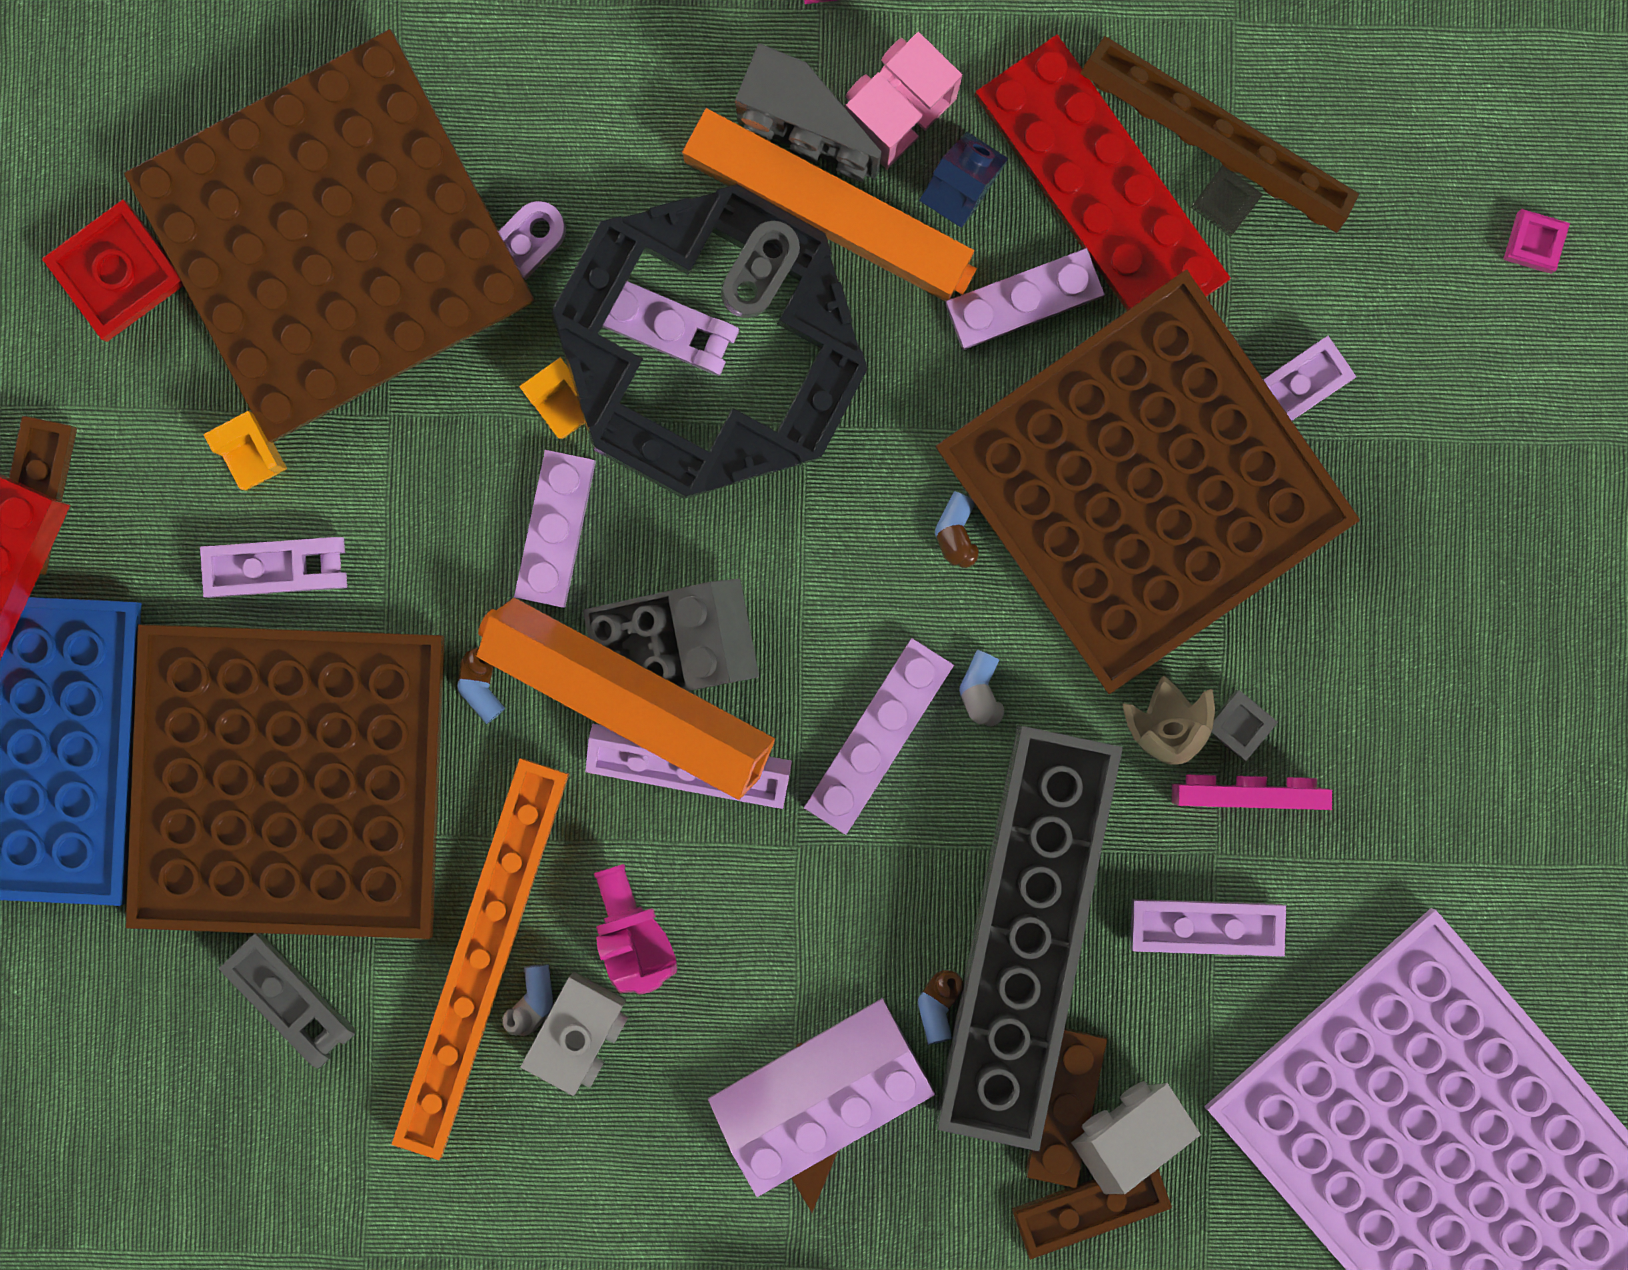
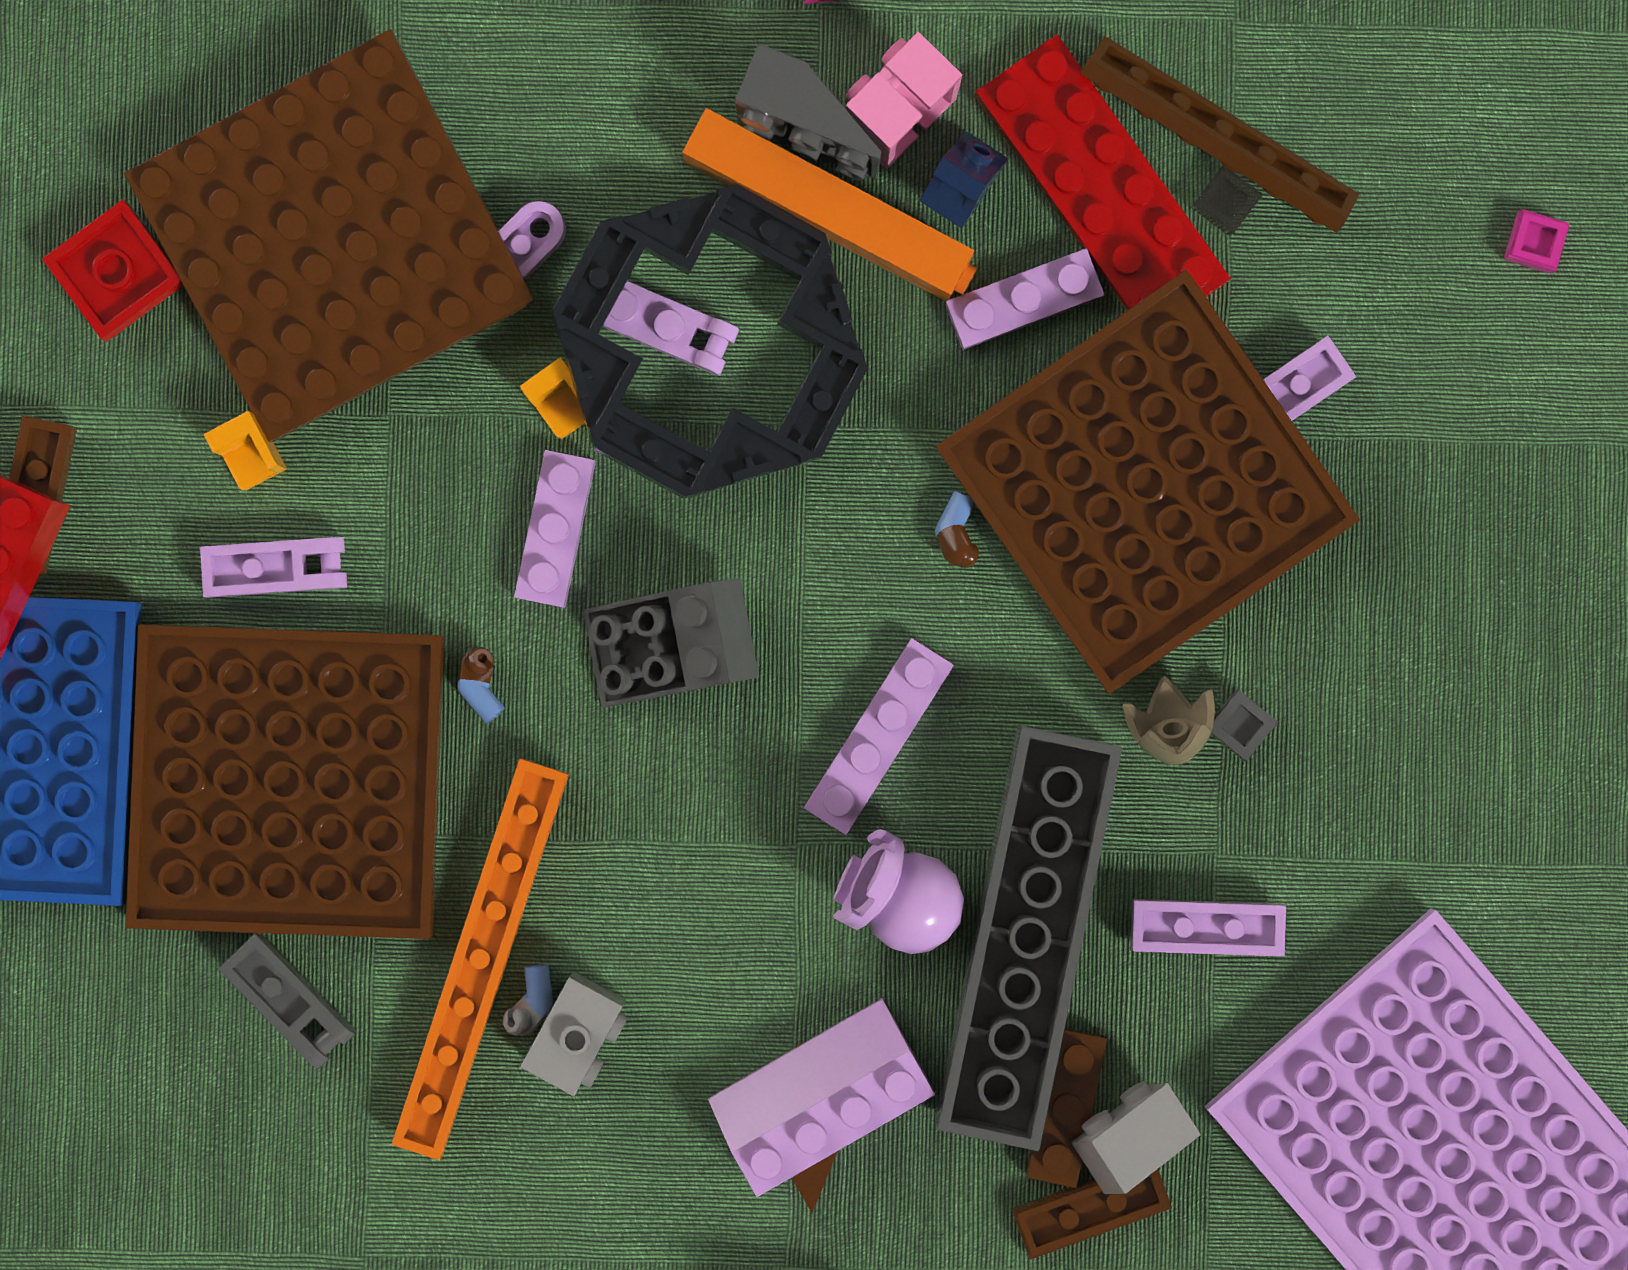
orange brick [476,597,776,800] -> none
lavender plate [585,724,792,809] -> none
dark pink piece [594,864,677,995] -> none
dark grey plate [721,221,800,318] -> none
arm [918,970,963,1045] -> none
arm [959,650,1004,727] -> none
dark pink plate [1171,774,1332,810] -> none
none -> lavender tile [833,829,964,954]

